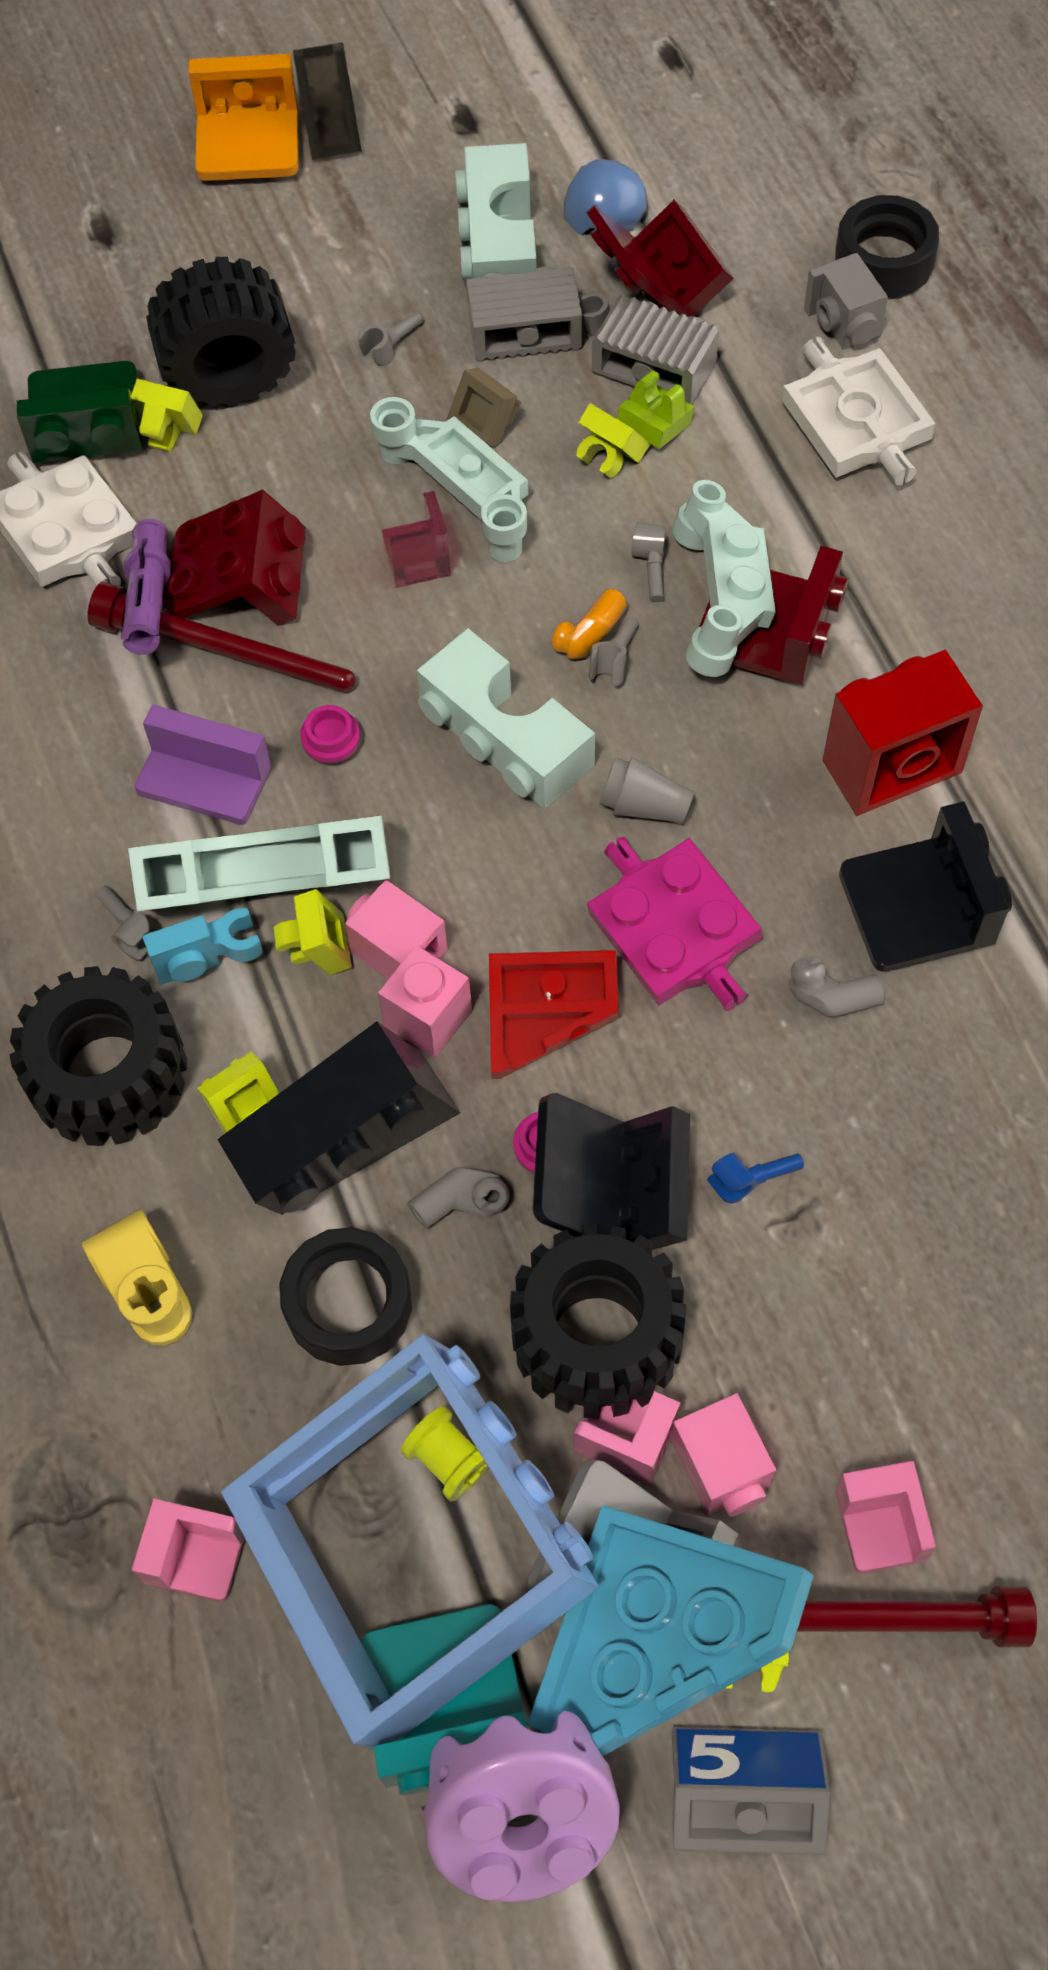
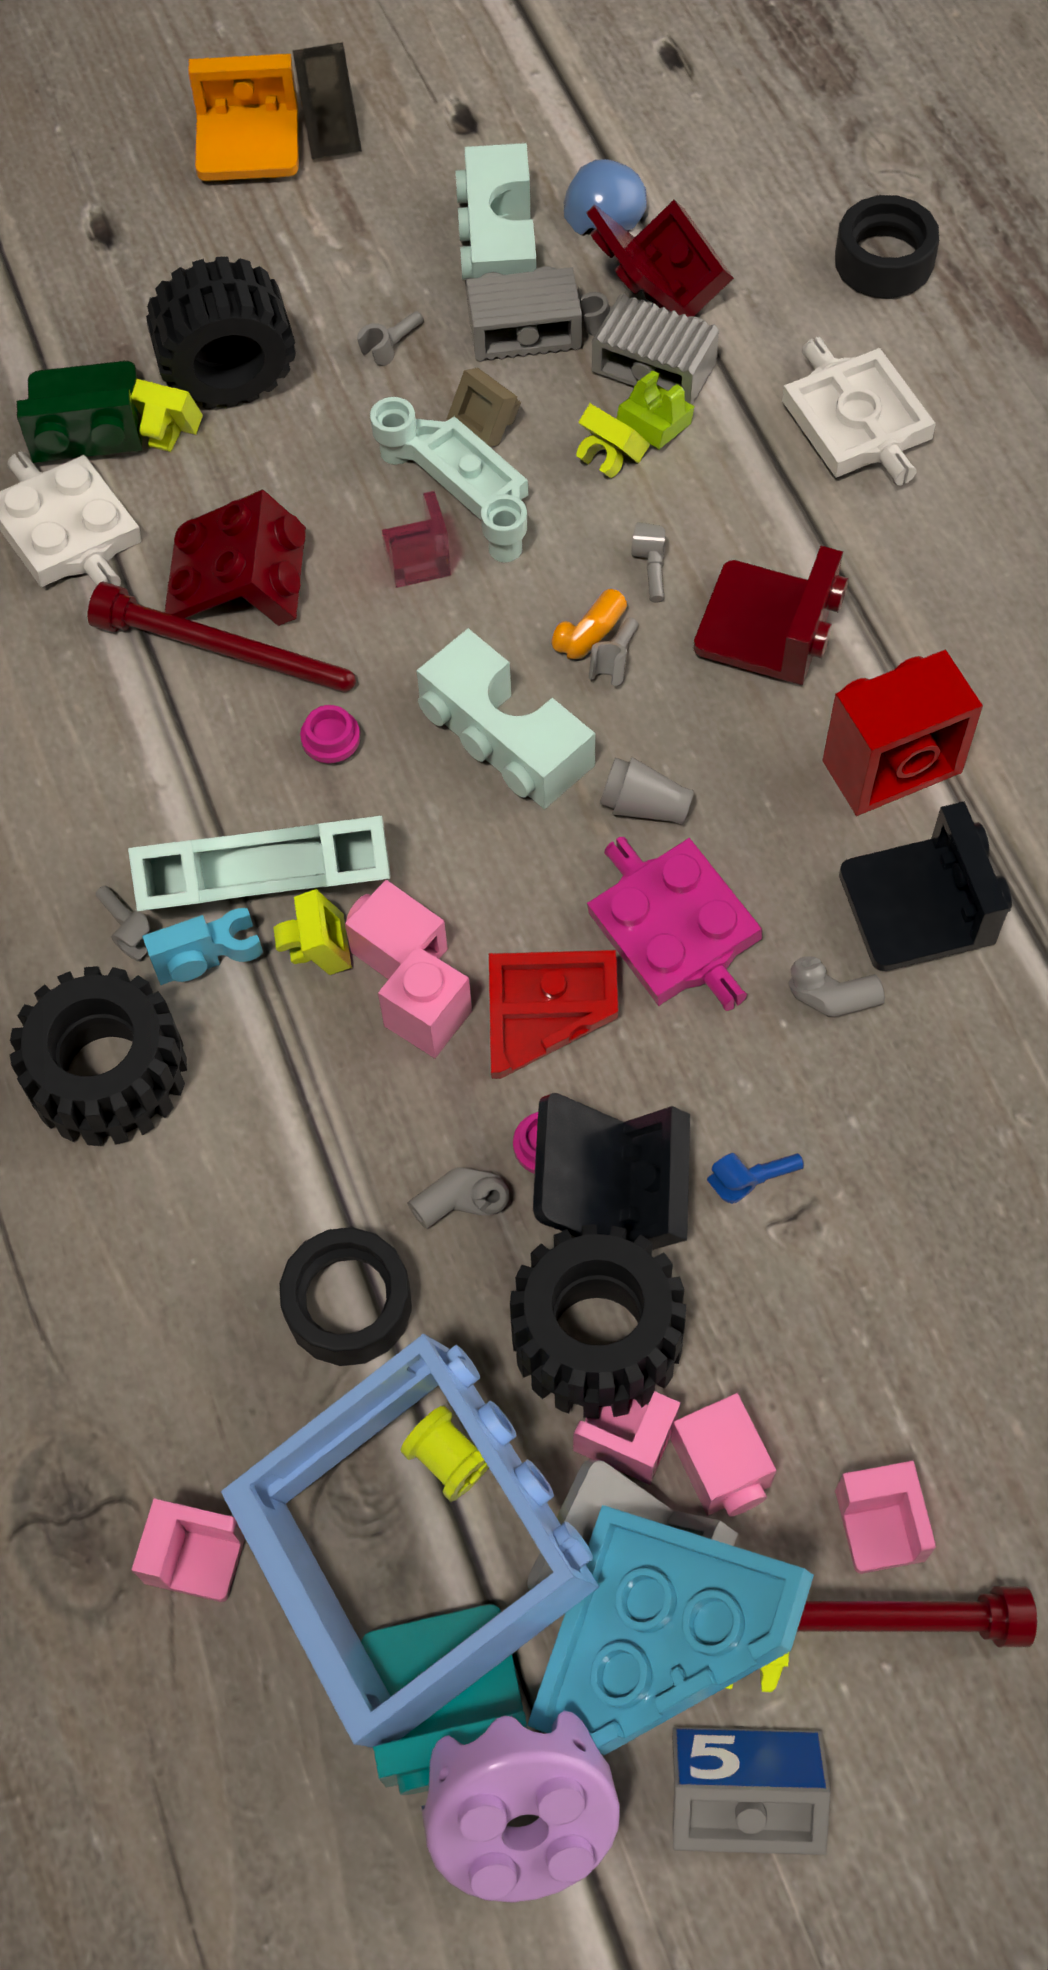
light yellow piece [81,1208,193,1346] -> none
medium lavender pin [121,519,171,655] -> none
medium lavender panel [134,704,272,825] -> none
neon yellow tile [197,1051,279,1134] -> none
black wedge [217,1021,461,1215] -> none
light aqua plate [672,480,776,677] -> none
light grey brick [804,253,888,349] -> none

